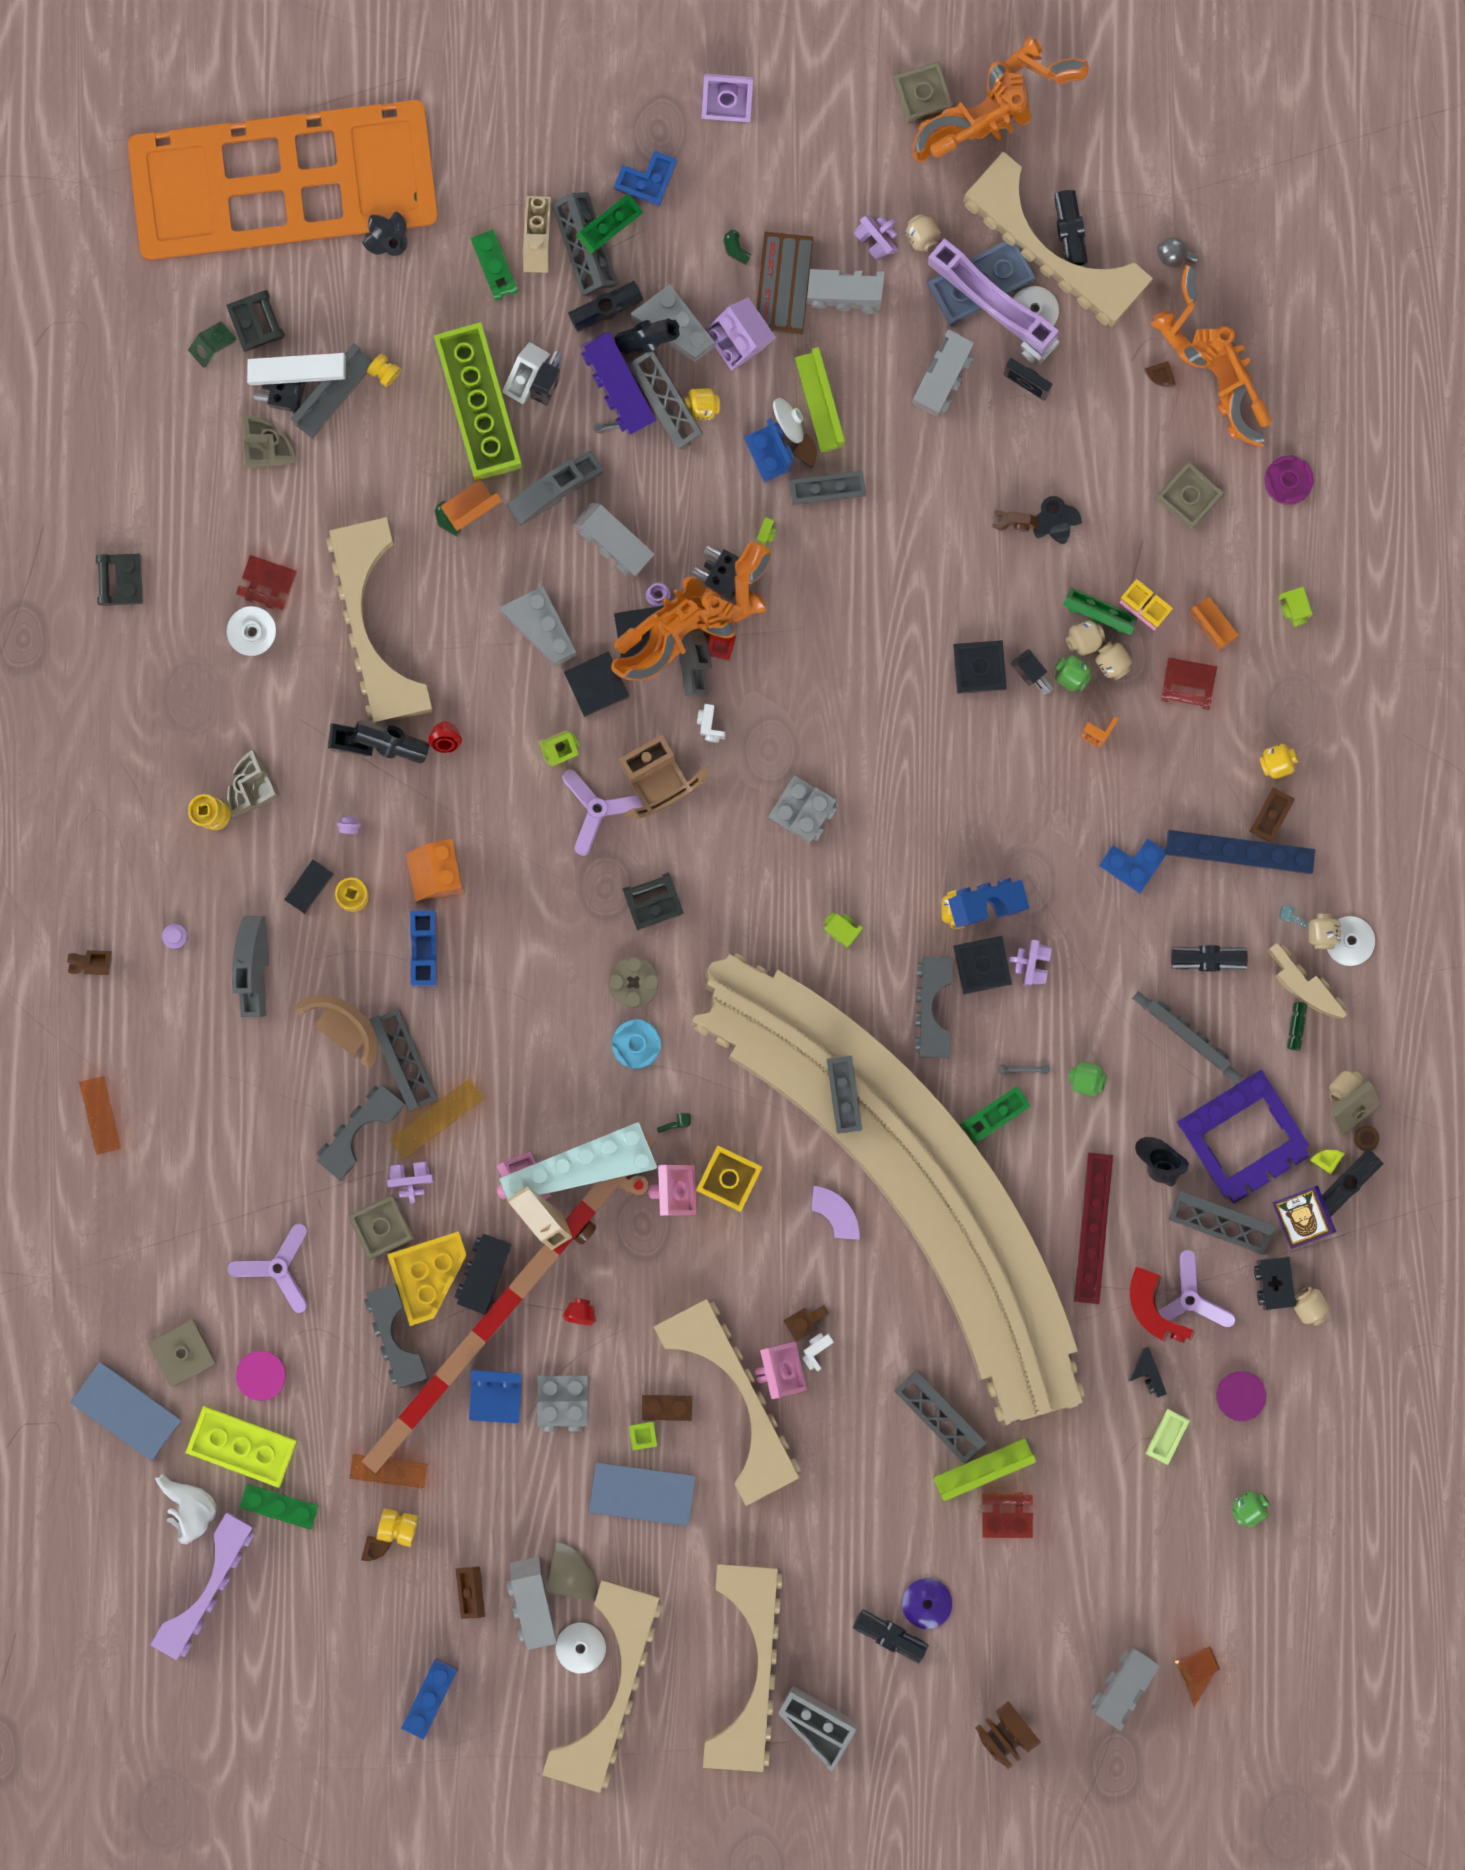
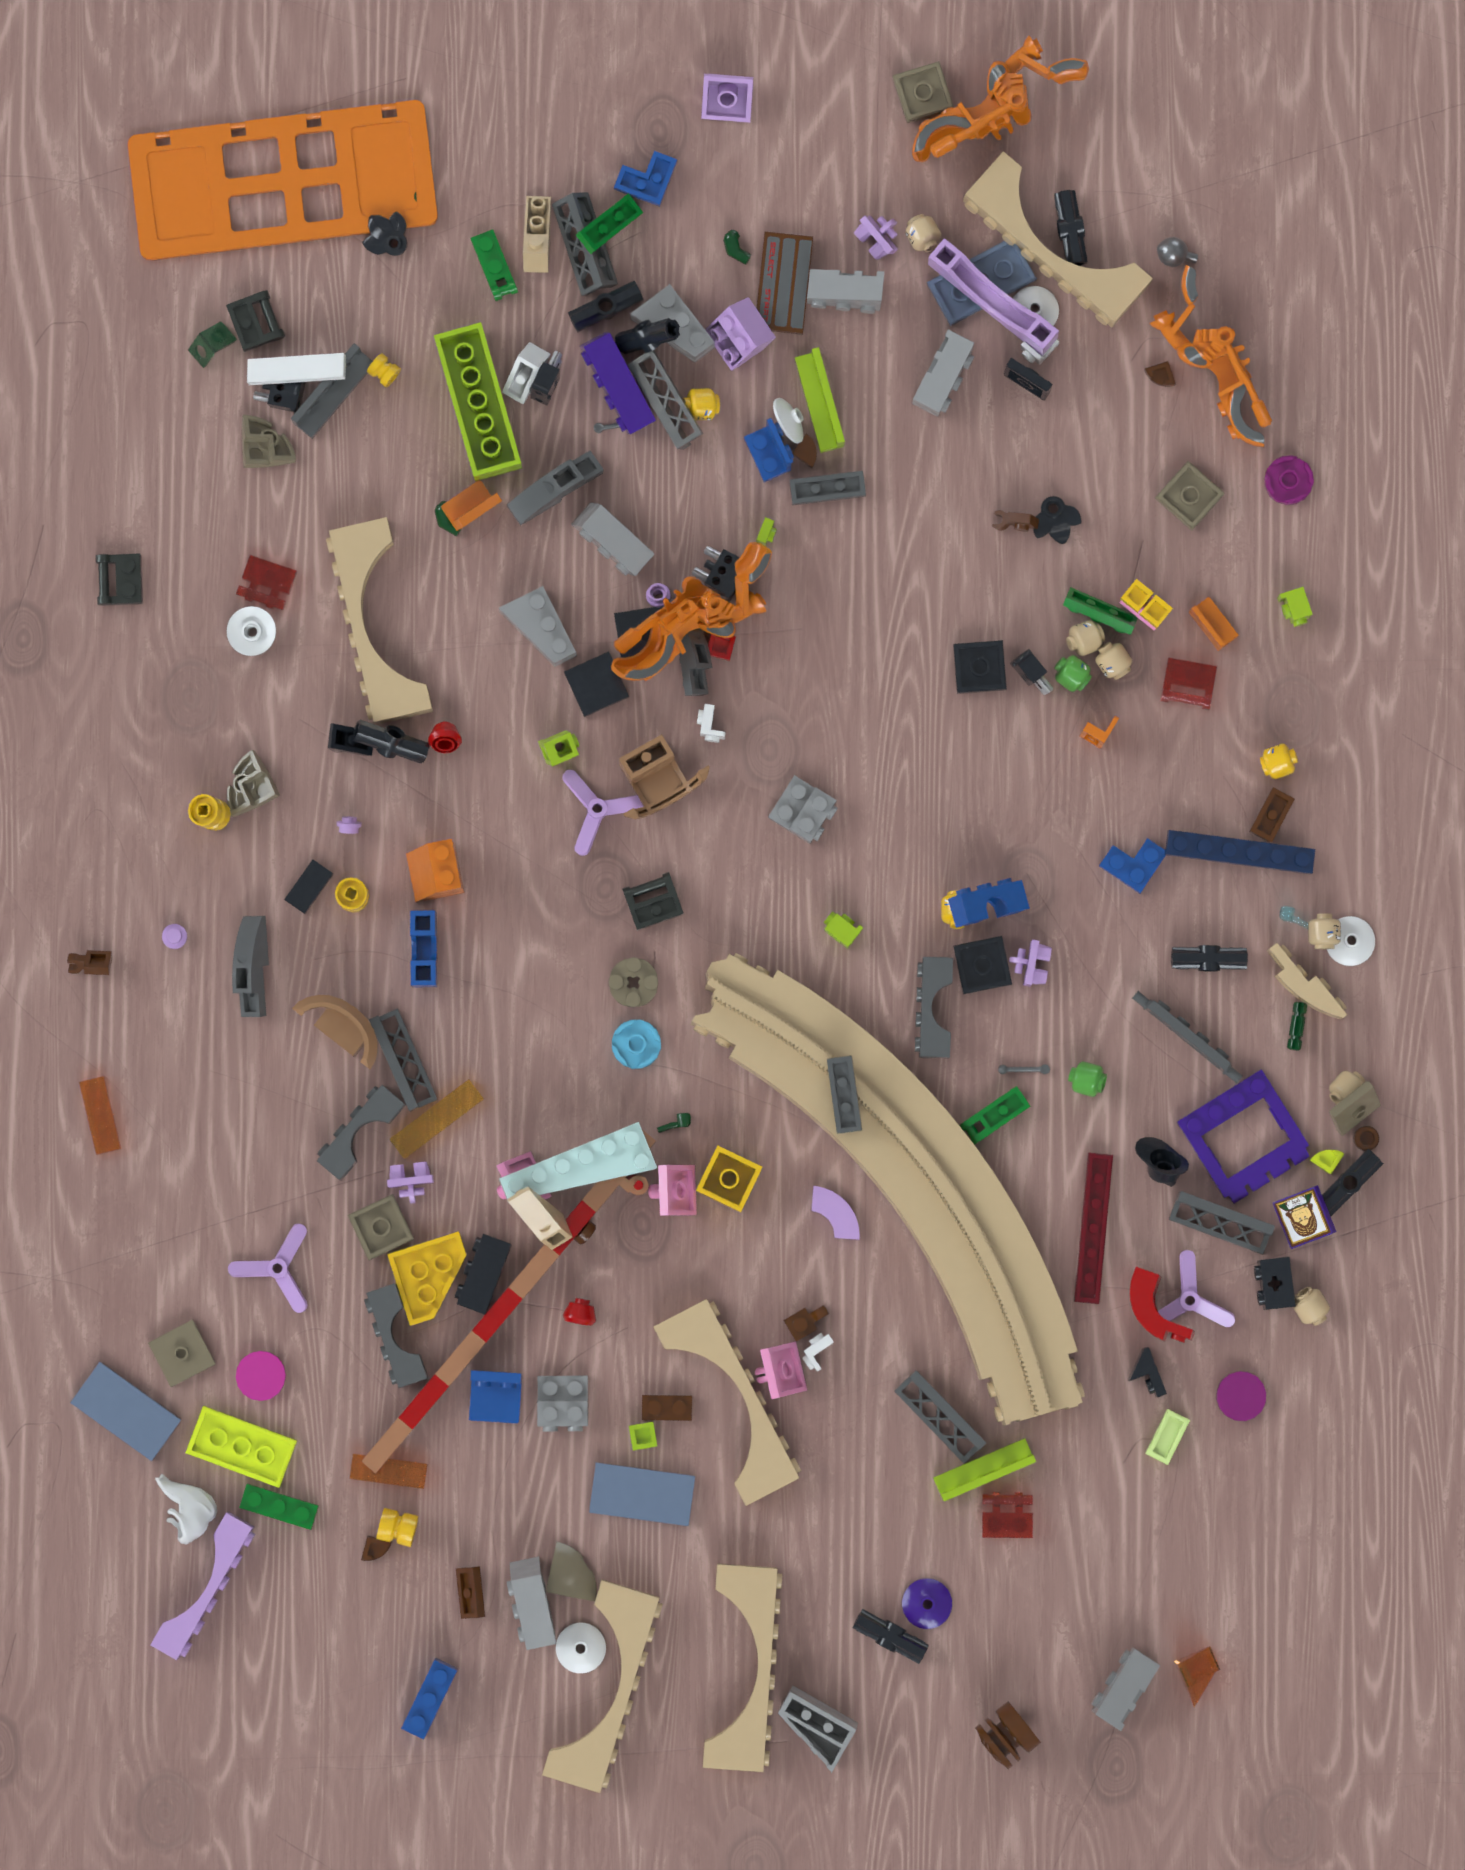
bright green head [1231,1490,1270,1528] -> none

